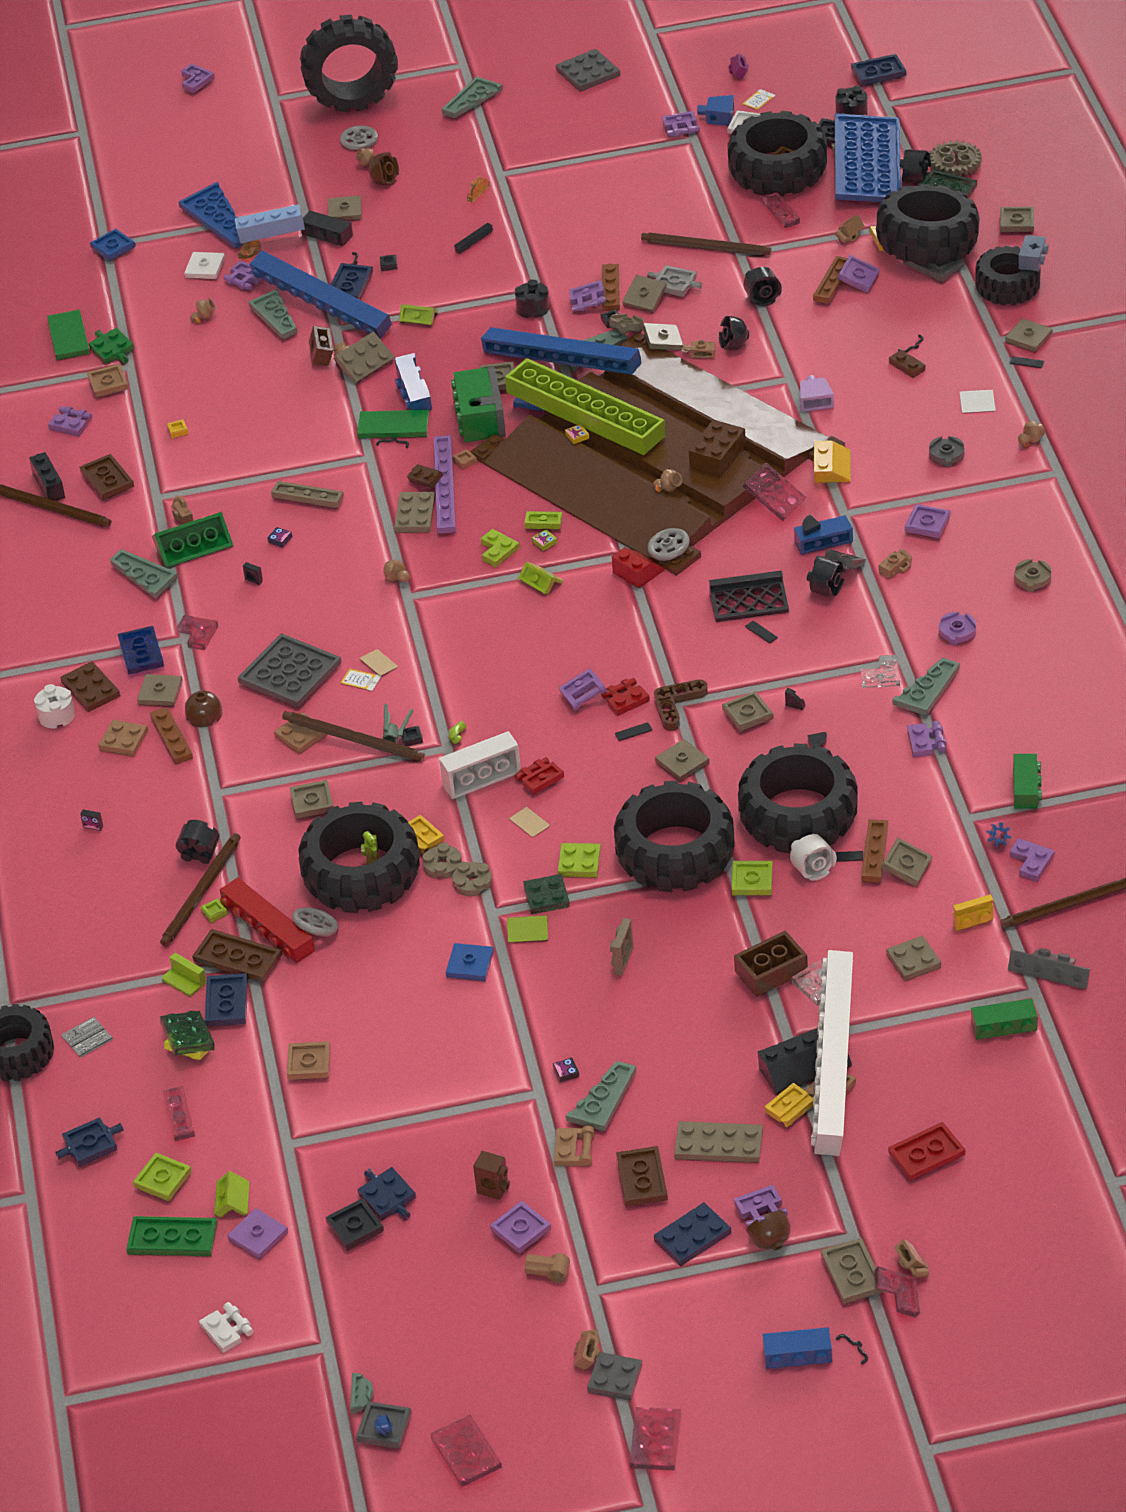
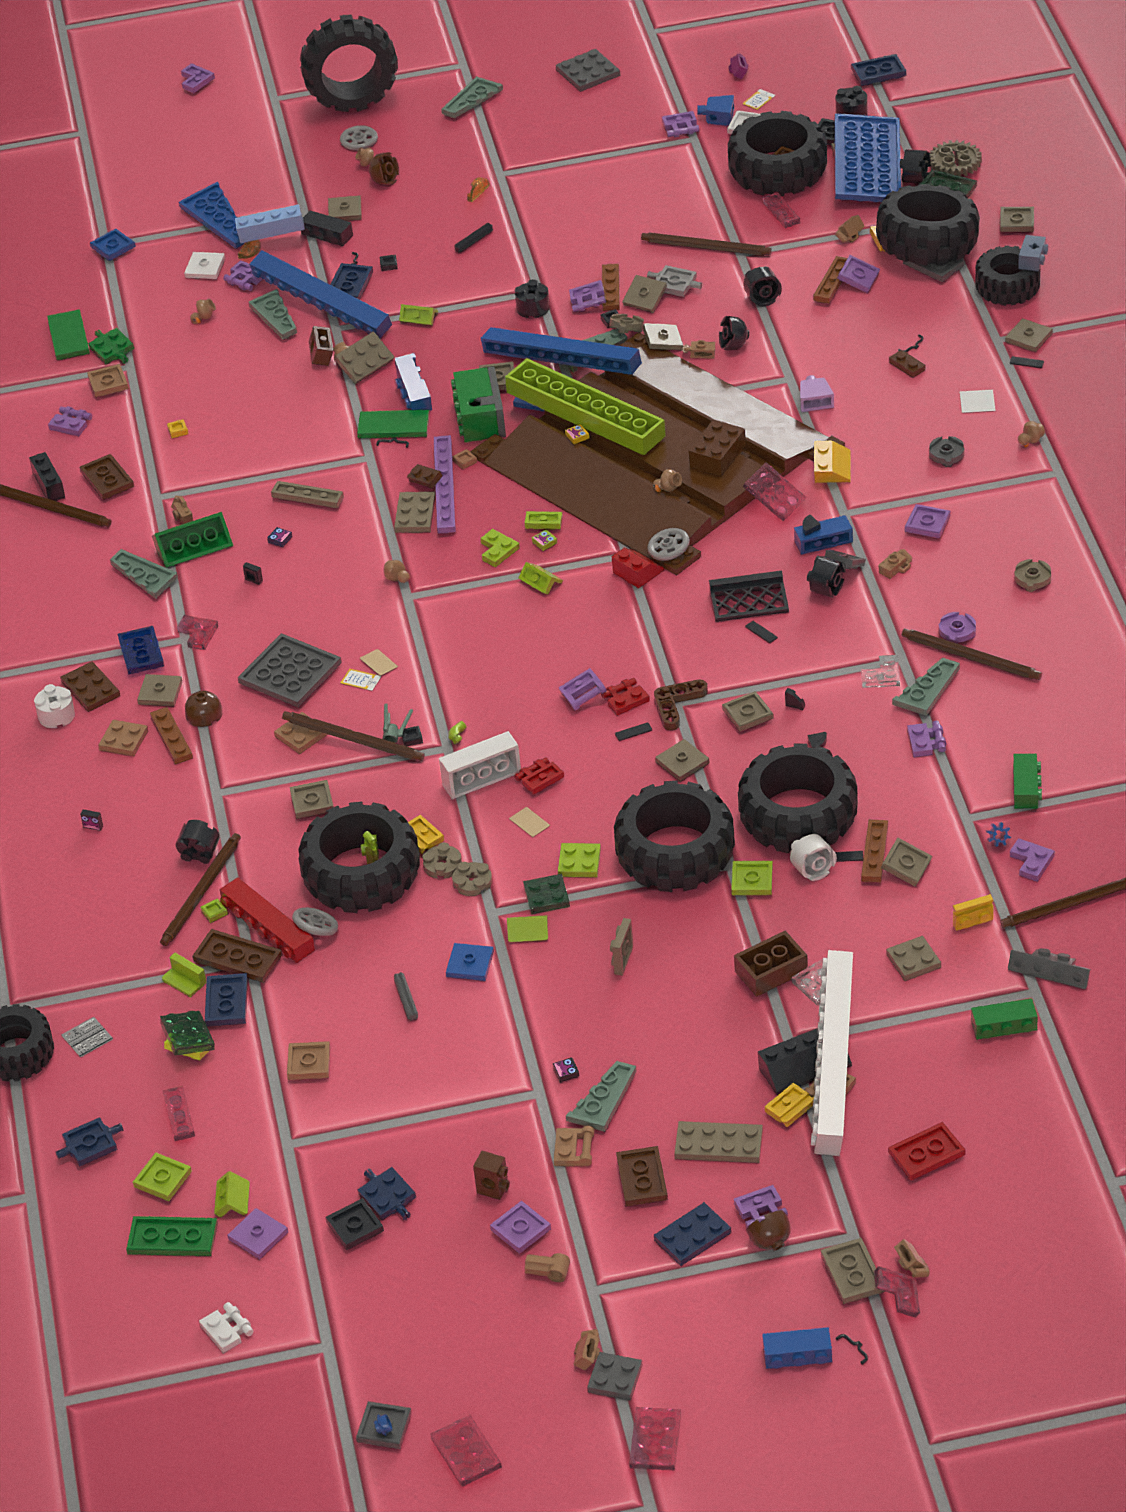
sand green plate [350,1373,374,1414] -> none
none -> dark grey axle [394,972,418,1021]
none -> reddish brown piece [902,628,1042,680]

